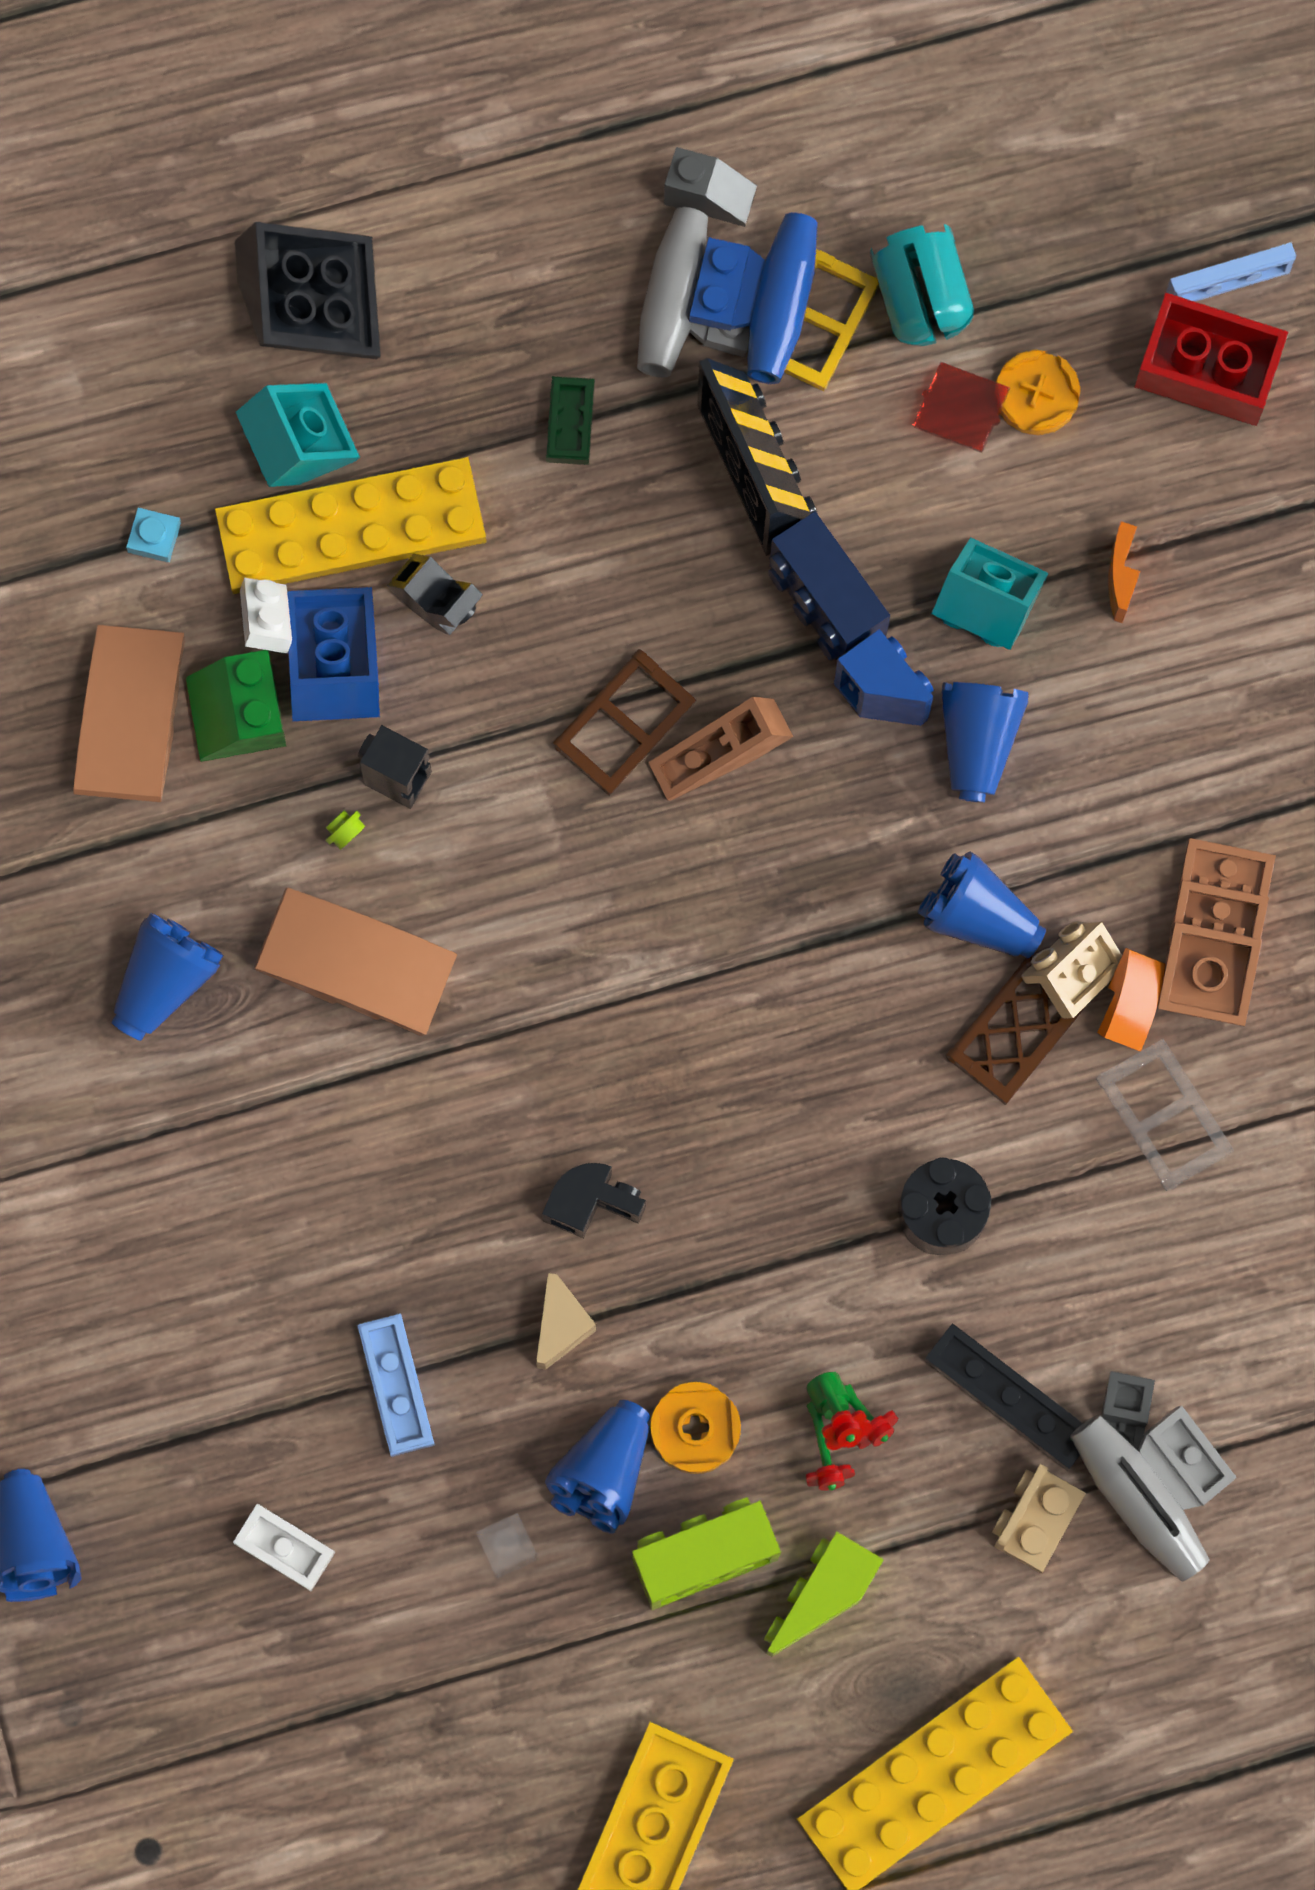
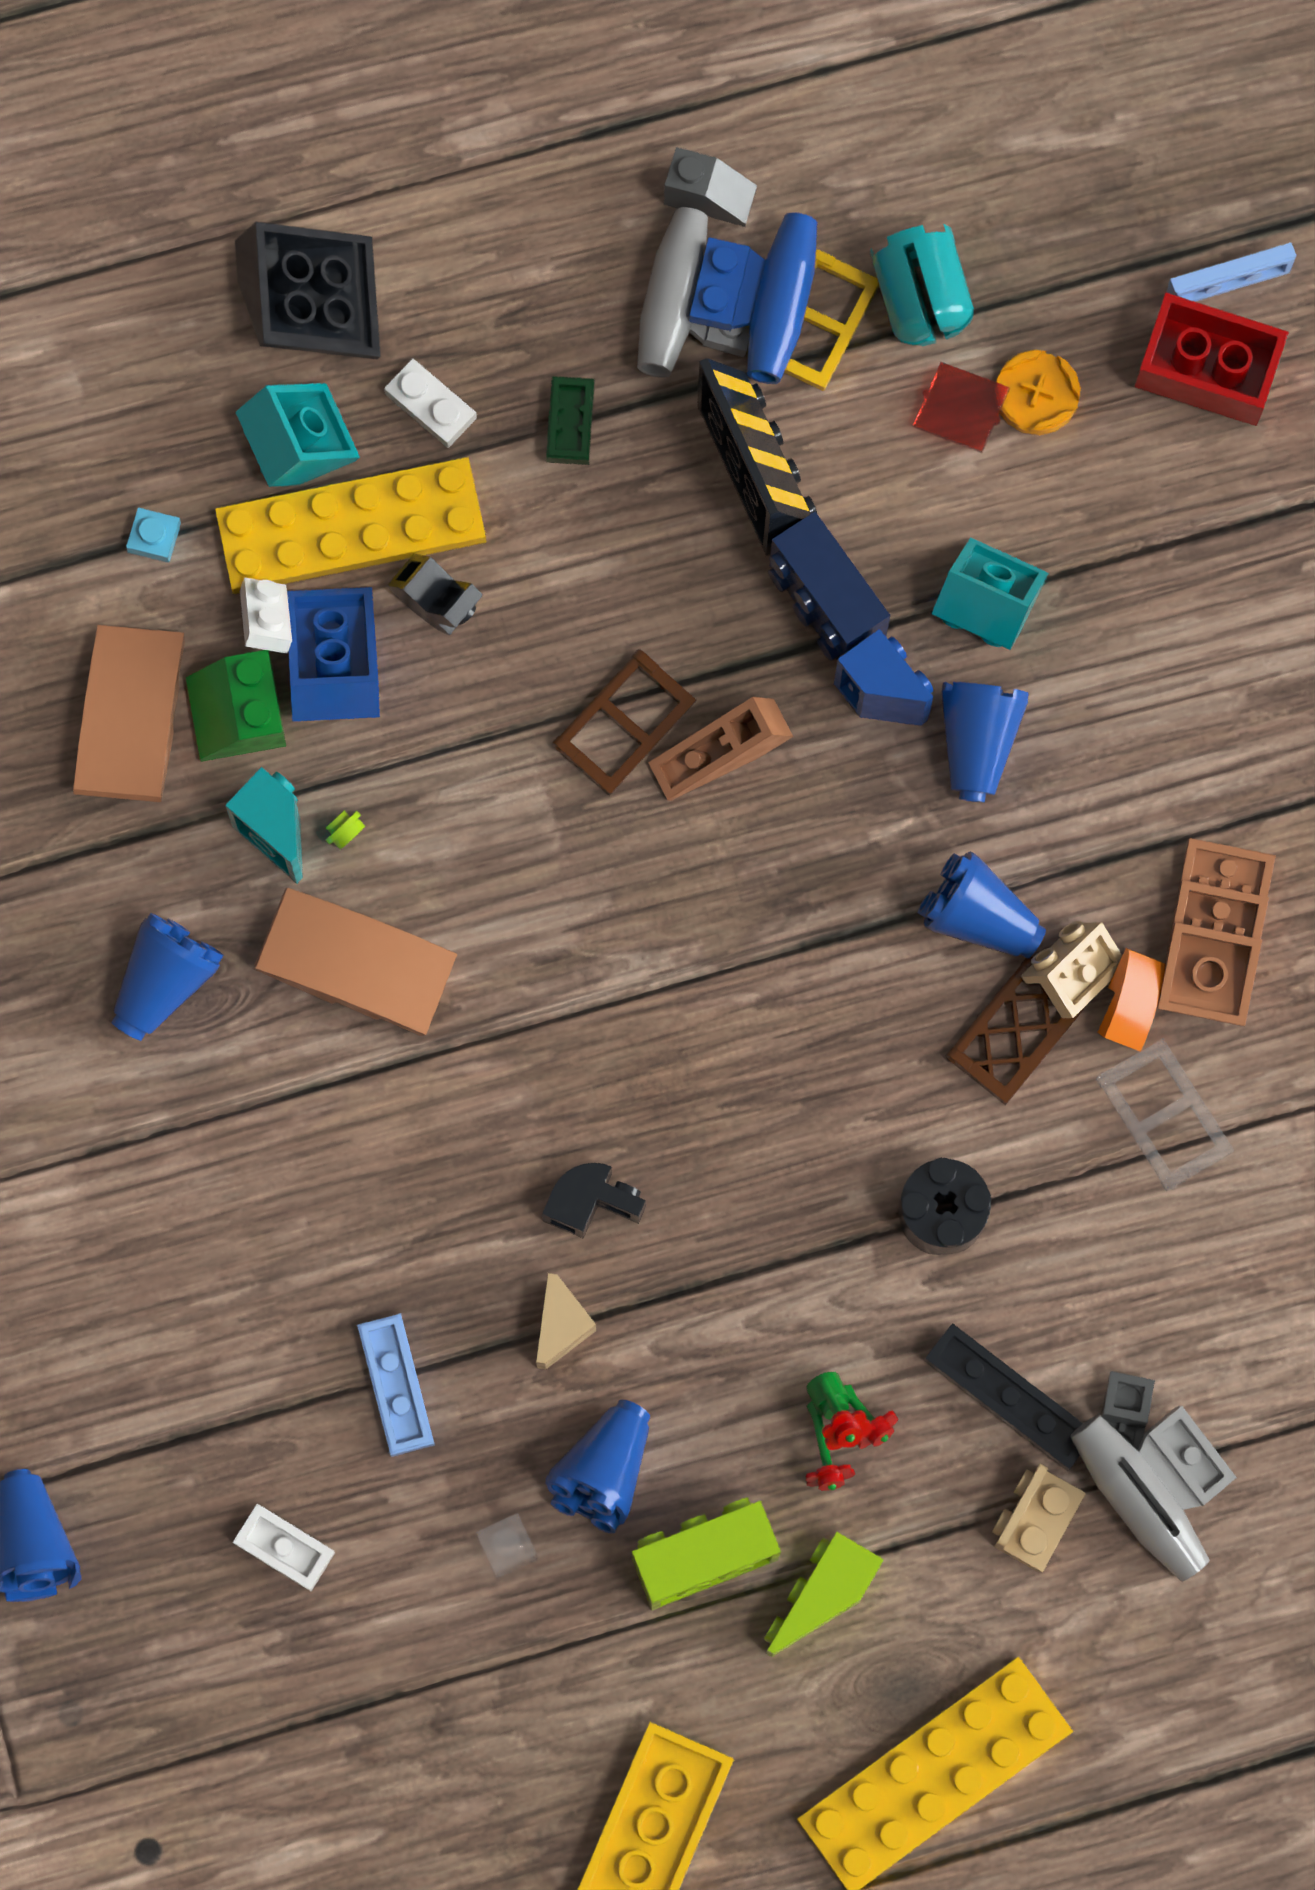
black brick [358,725,432,809] -> none
light orange plate [651,1382,741,1474] -> none
orange slope [1108,521,1140,623] -> none
none -> teal slope [225,767,303,884]
none -> white plate [384,359,477,448]

